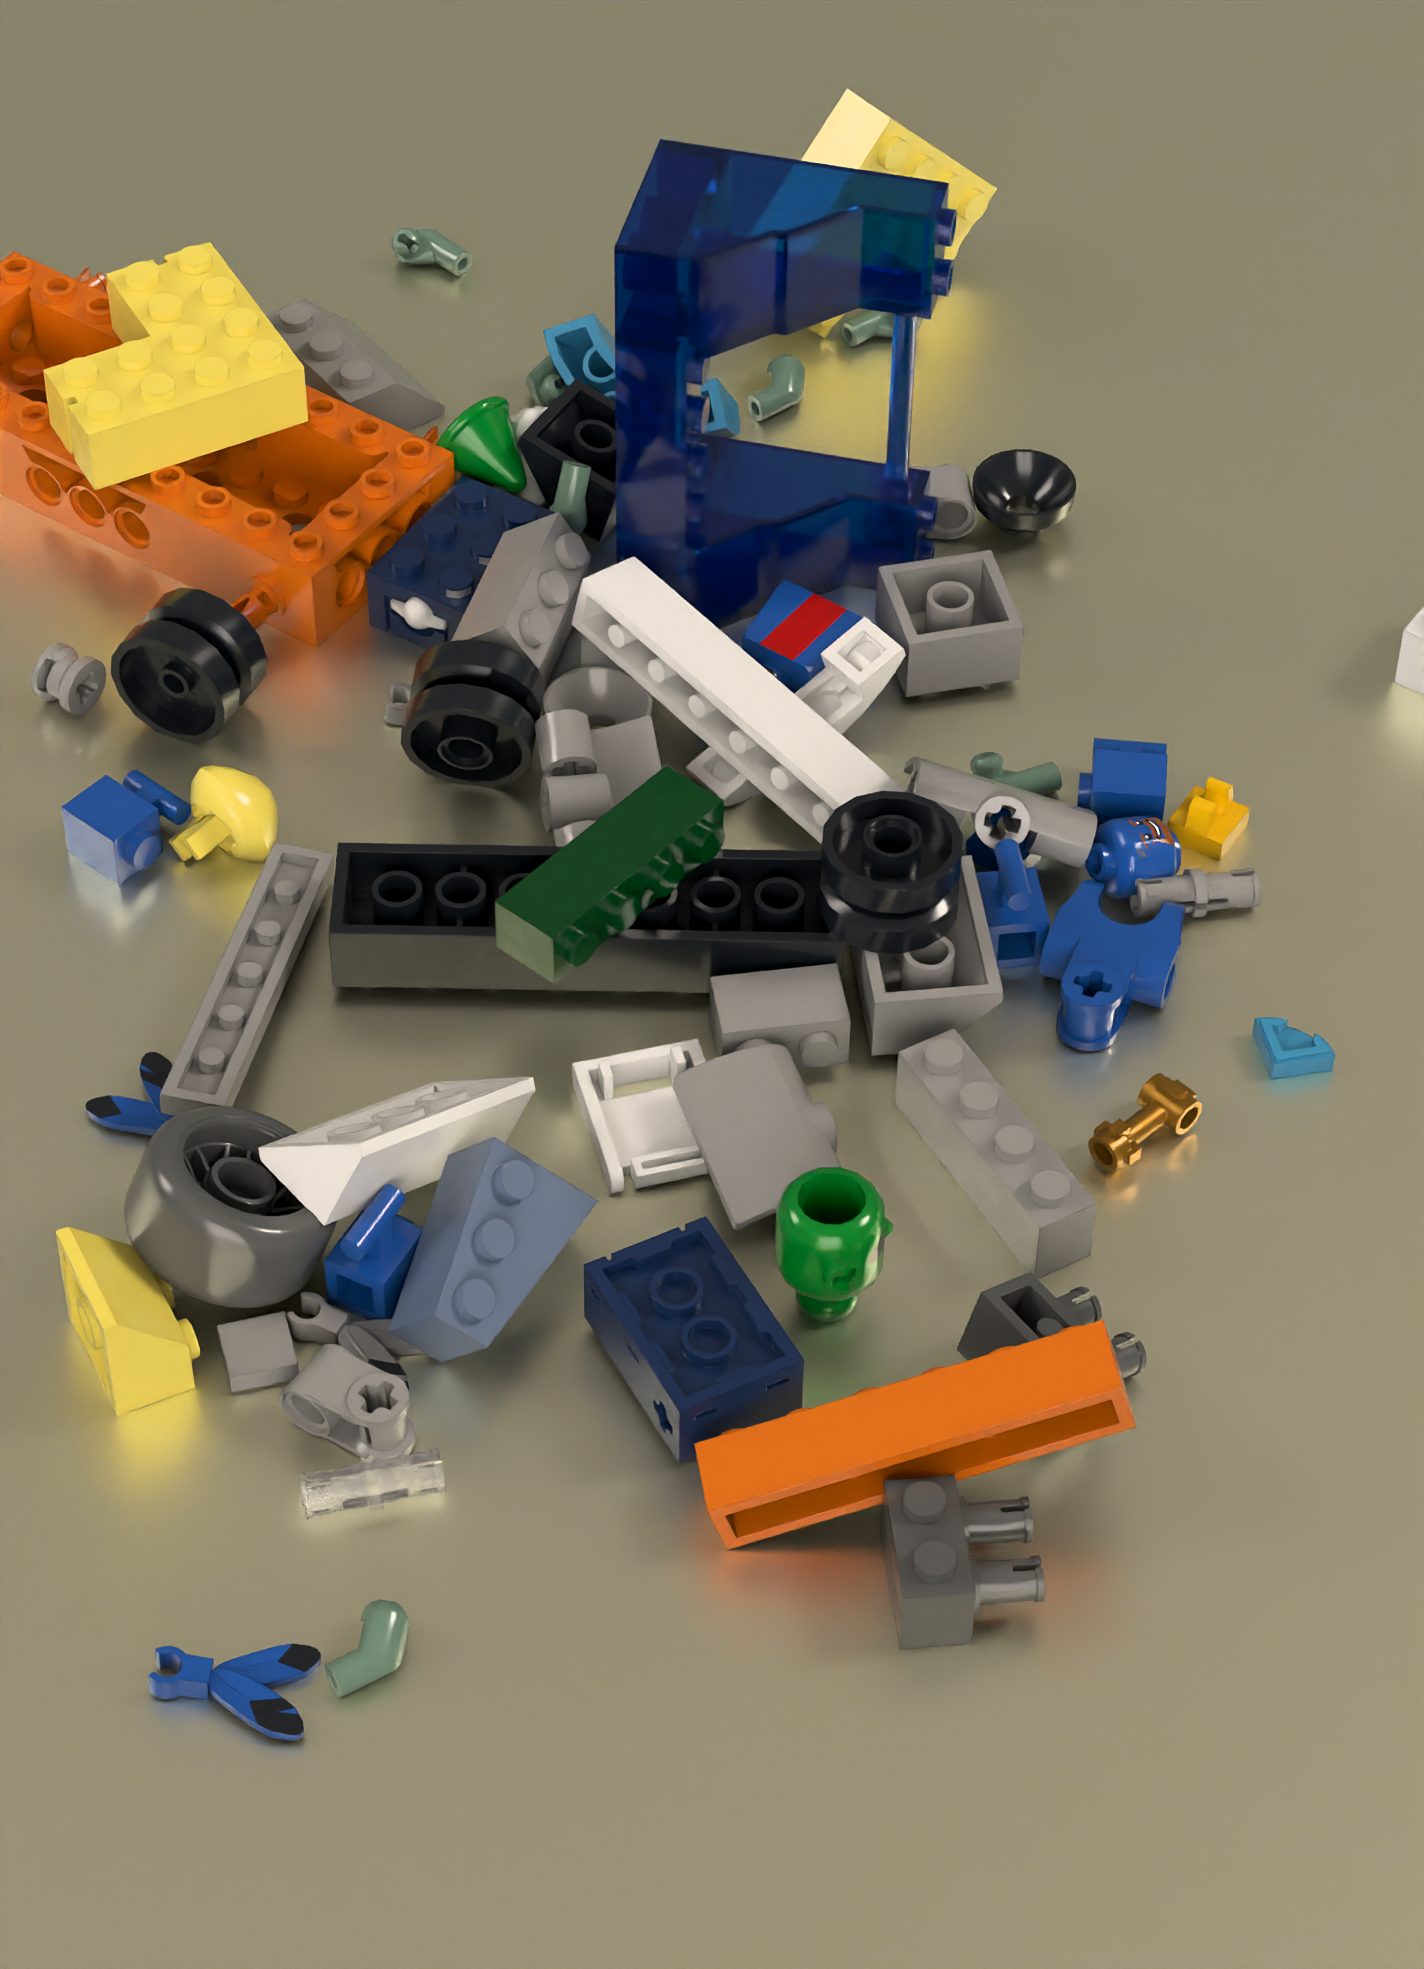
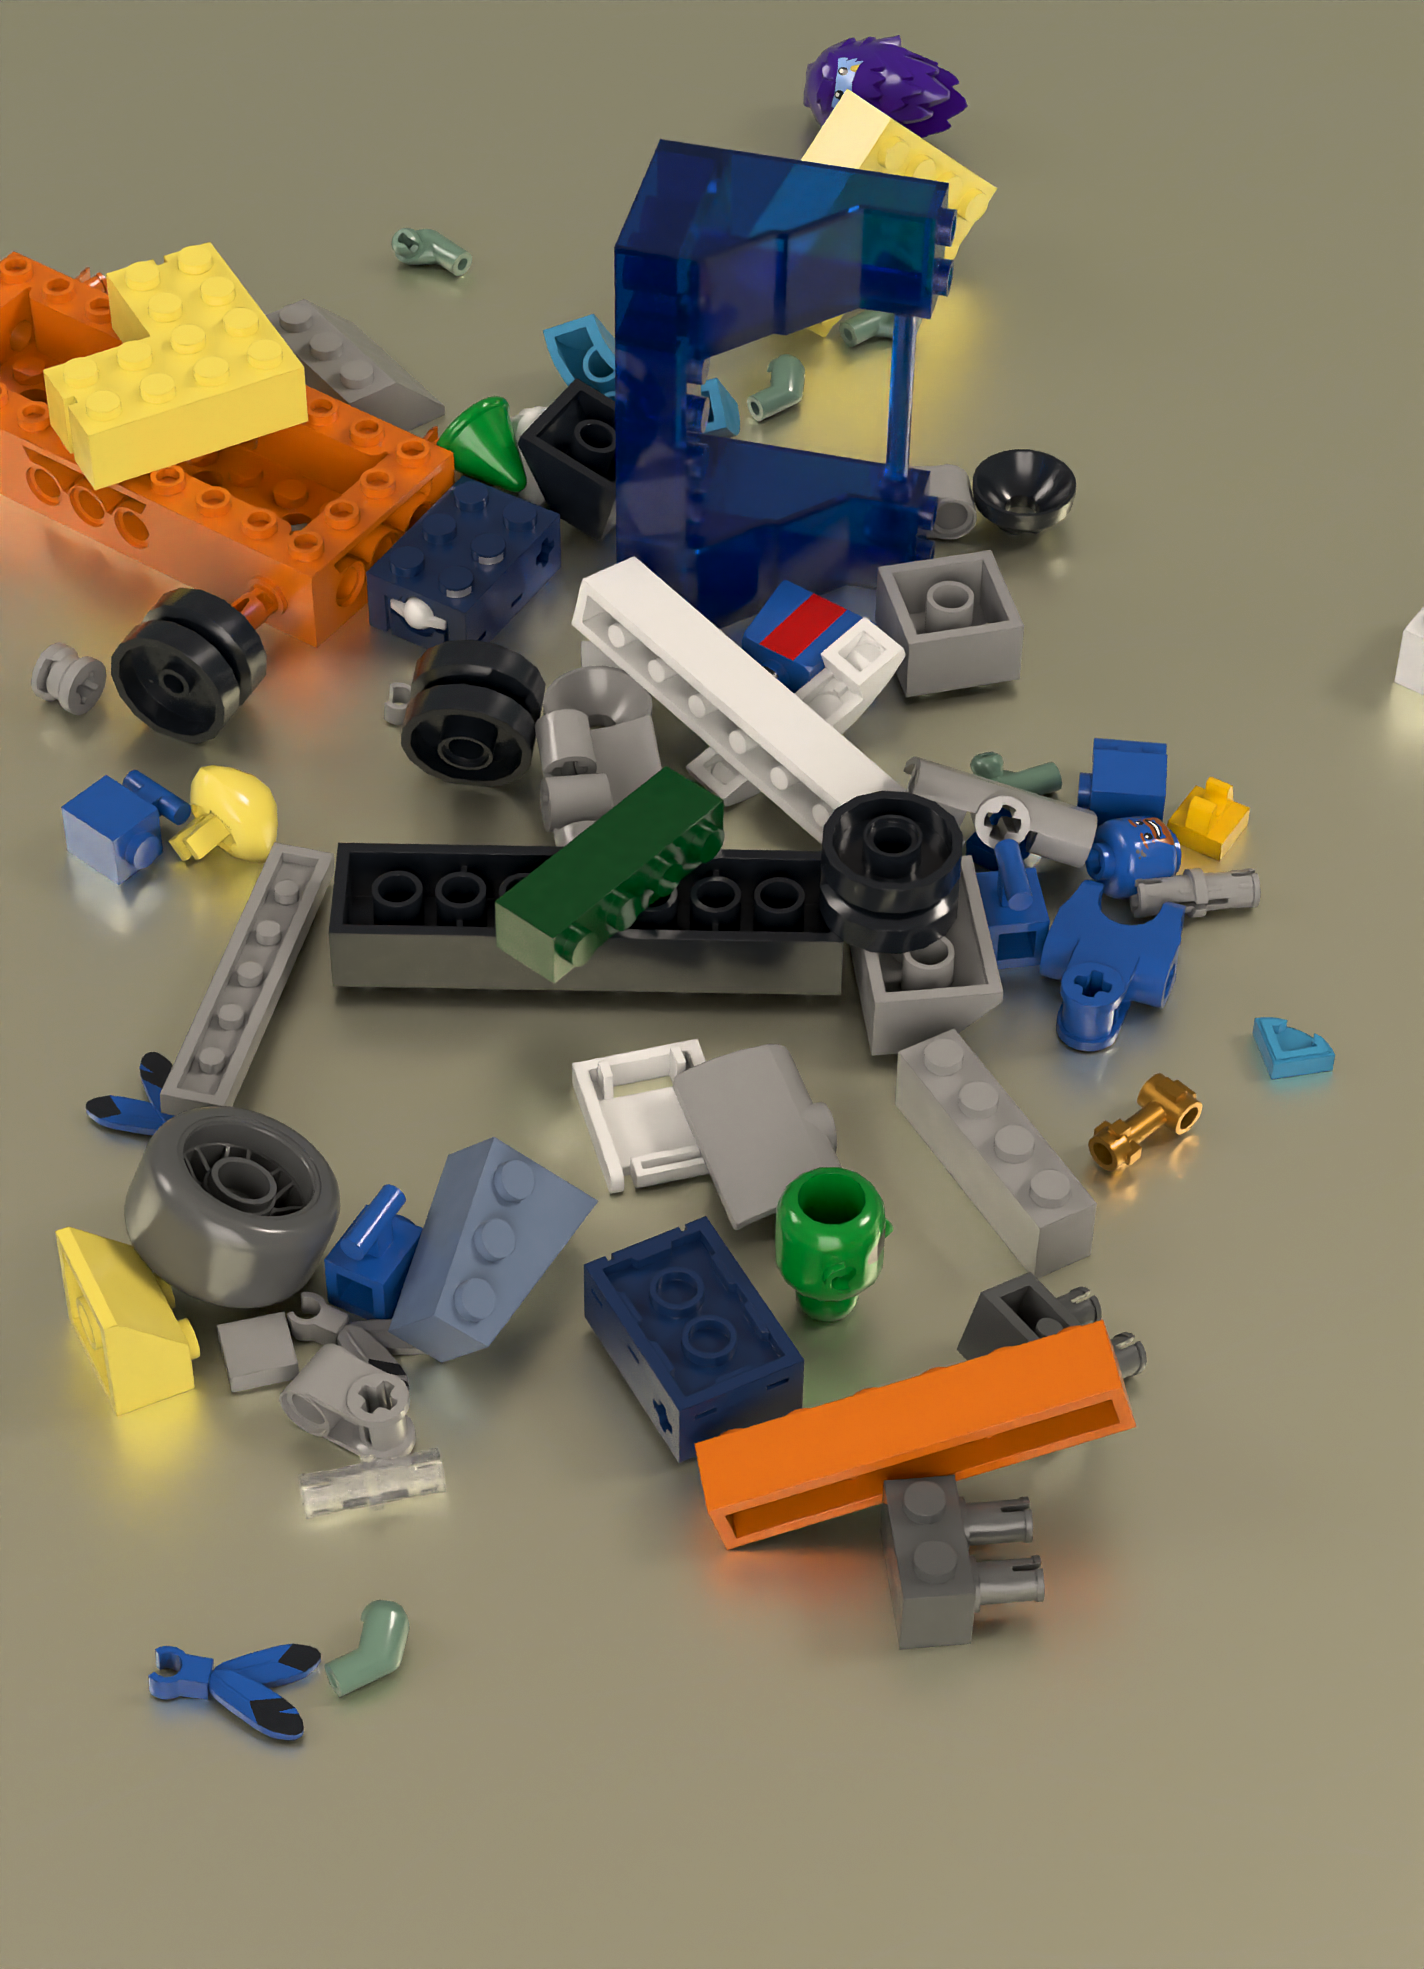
white slope [258,1077,536,1226] -> none
light grey slope [451,512,591,684] -> none
sand green arm [526,354,568,407] -> none
sand green arm [549,460,591,534] -> none
light grey brick [709,963,851,1068] -> none
none -> dark purple head [803,35,968,138]

